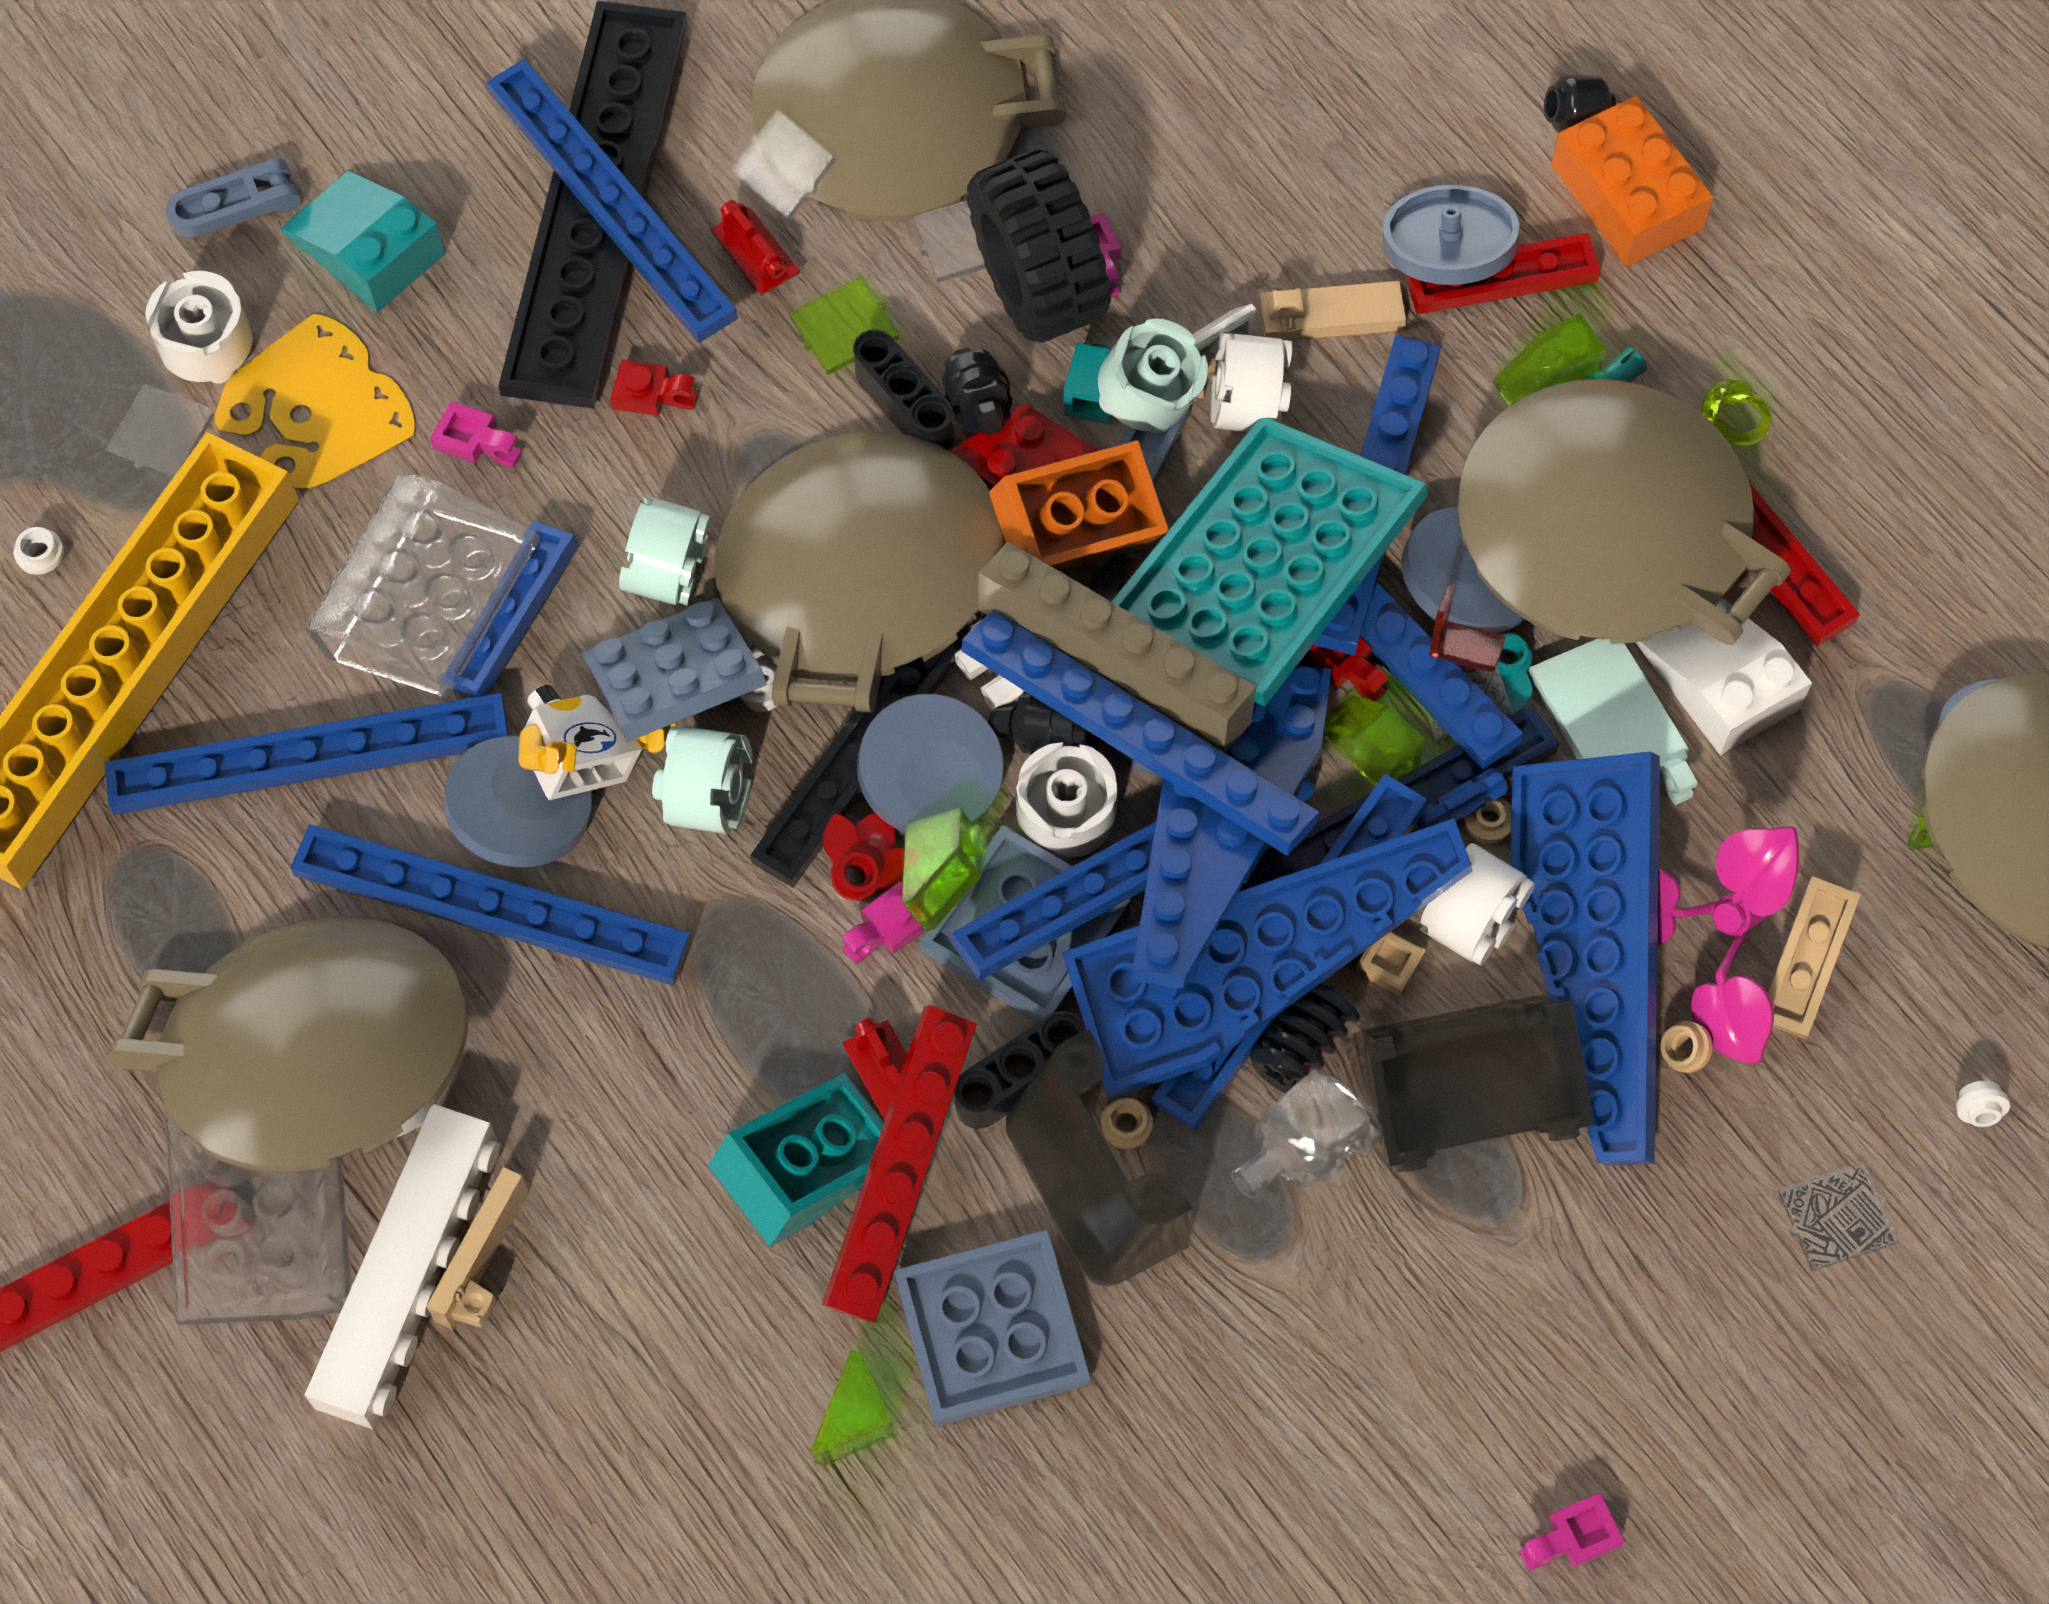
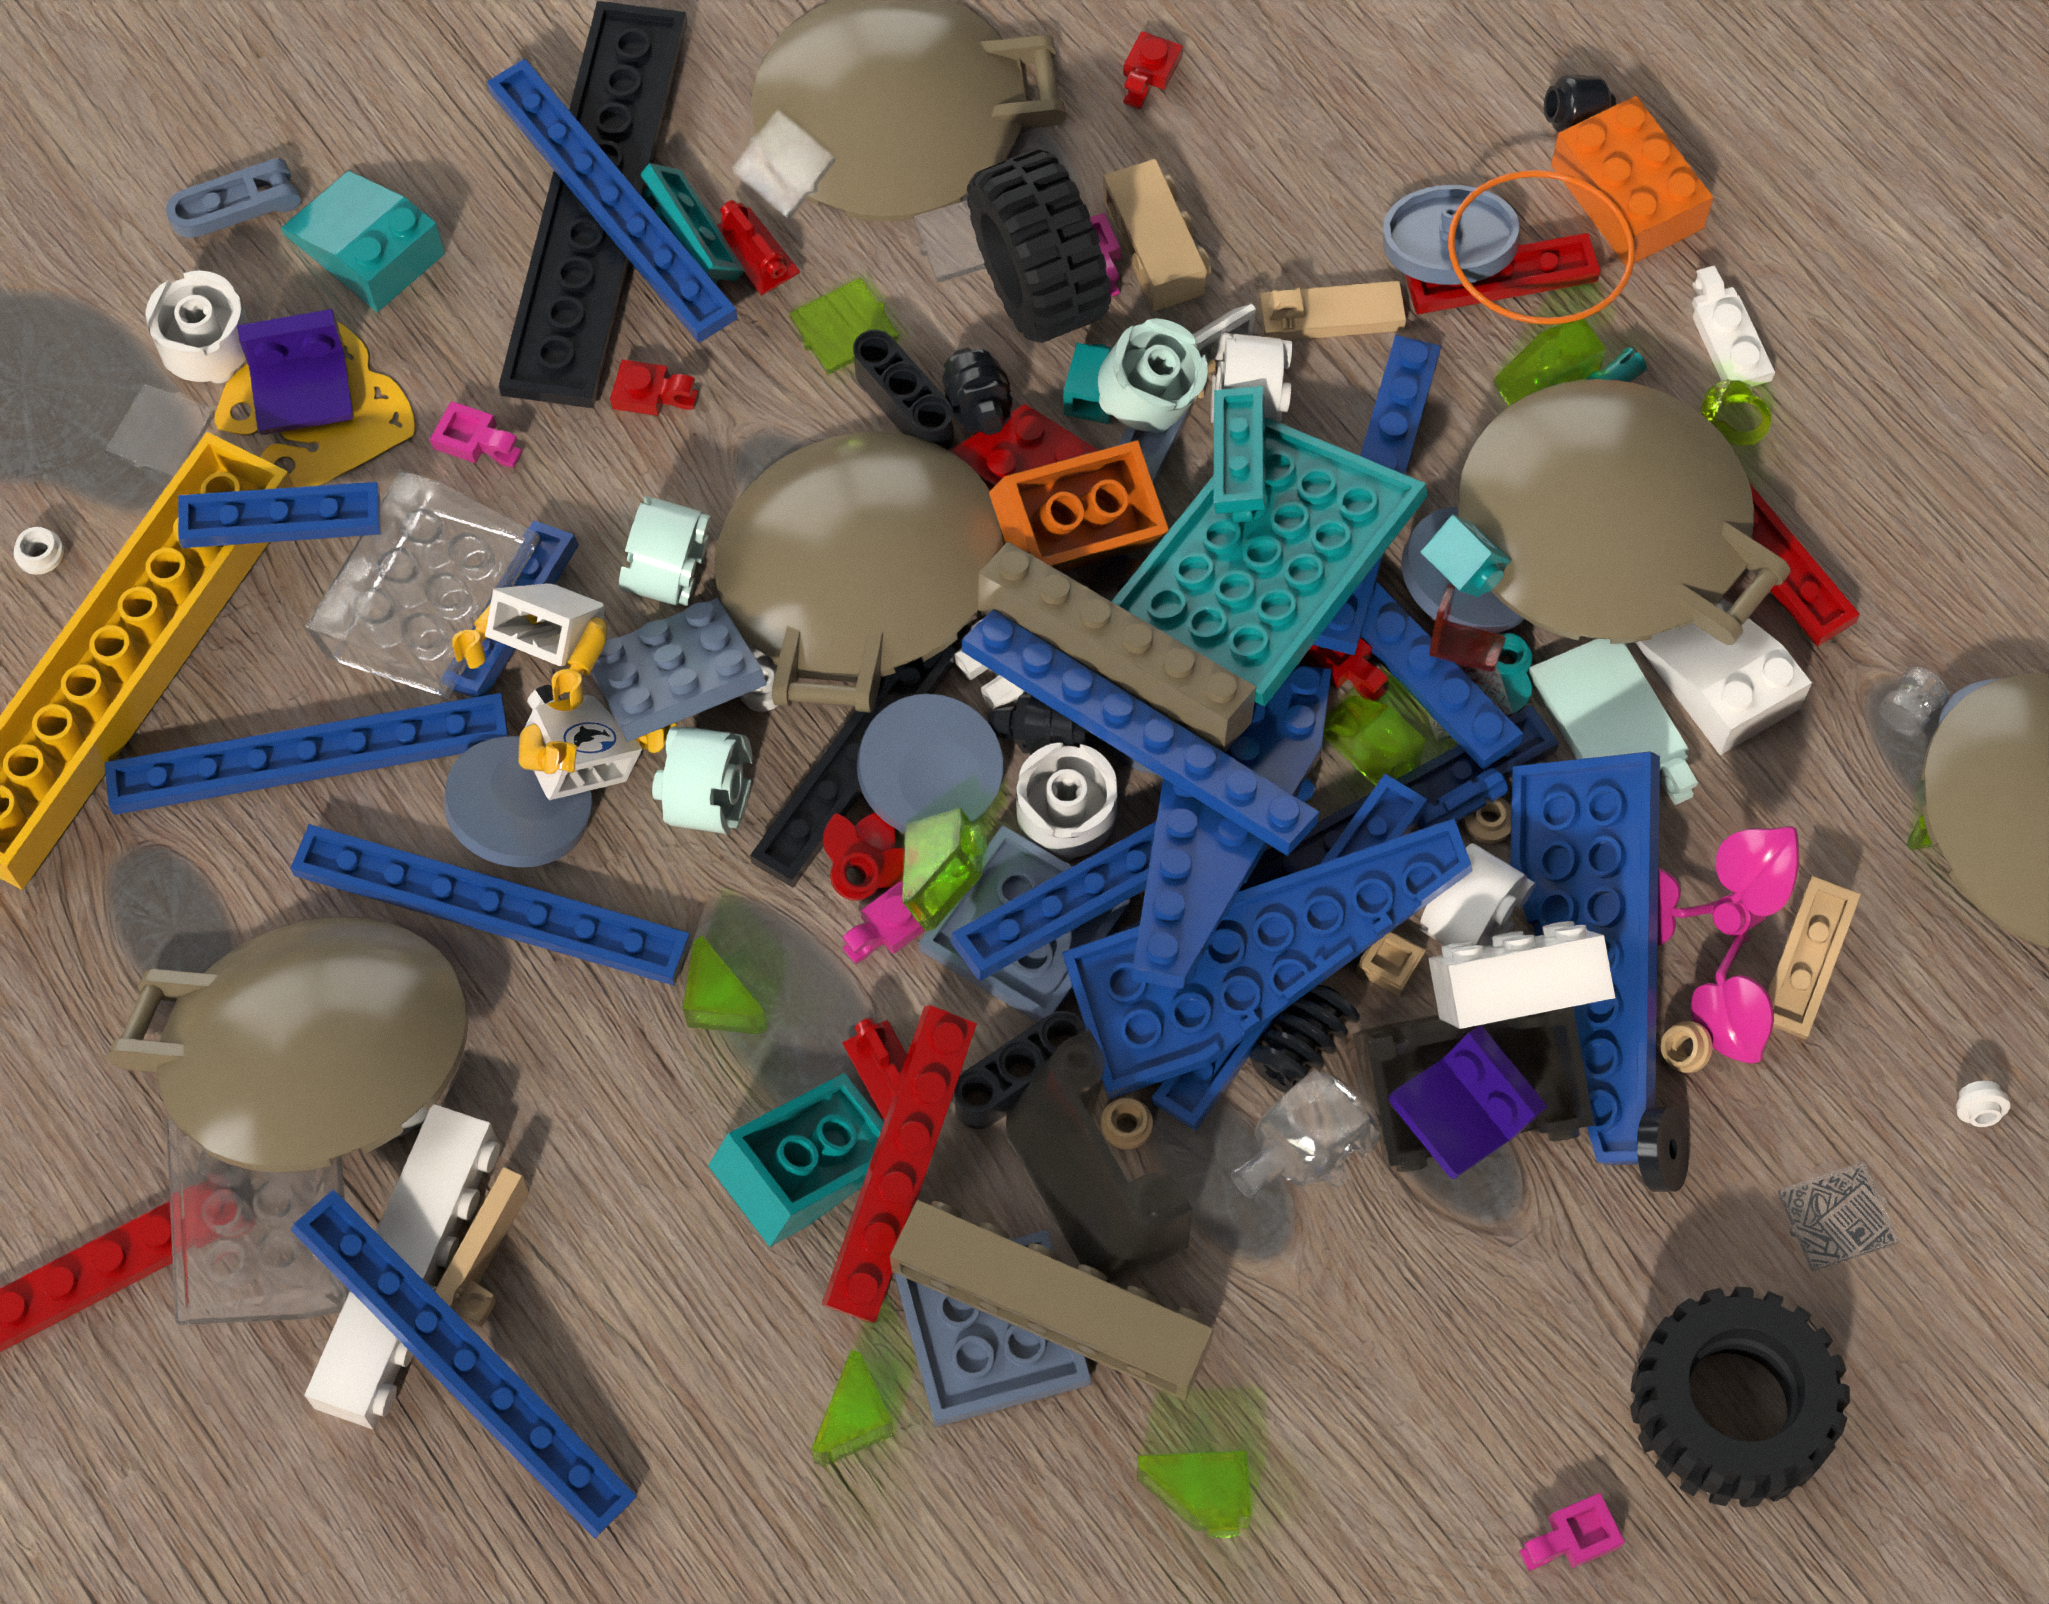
none -> blue plate [178,482,381,548]
none -> dark purple bracket [237,309,354,435]
none -> blue plate [291,1189,637,1539]
none -> white torso [452,583,608,708]
none -> teal plate [640,163,745,284]
none -> clear neon green slope [683,935,767,1034]
none -> dark tan brick [890,1200,1214,1401]
none -> tan brick [1103,159,1211,312]
none -> red plate [1123,31,1183,109]
none -> clear neon green slope [1136,1451,1251,1538]
none -> teal plate [1213,386,1265,523]
none -> dark purple bracket [1387,1025,1548,1179]
none -> brick [1421,514,1512,598]
none -> white brick [1428,921,1615,1029]
none -> orange piece [1448,170,1635,325]
none -> black tyre [1630,1287,1850,1507]
none -> black piece [1637,1107,1689,1192]
none -> white hinge [1692,265,1775,393]
none -> clear wheel [1879,666,1949,737]

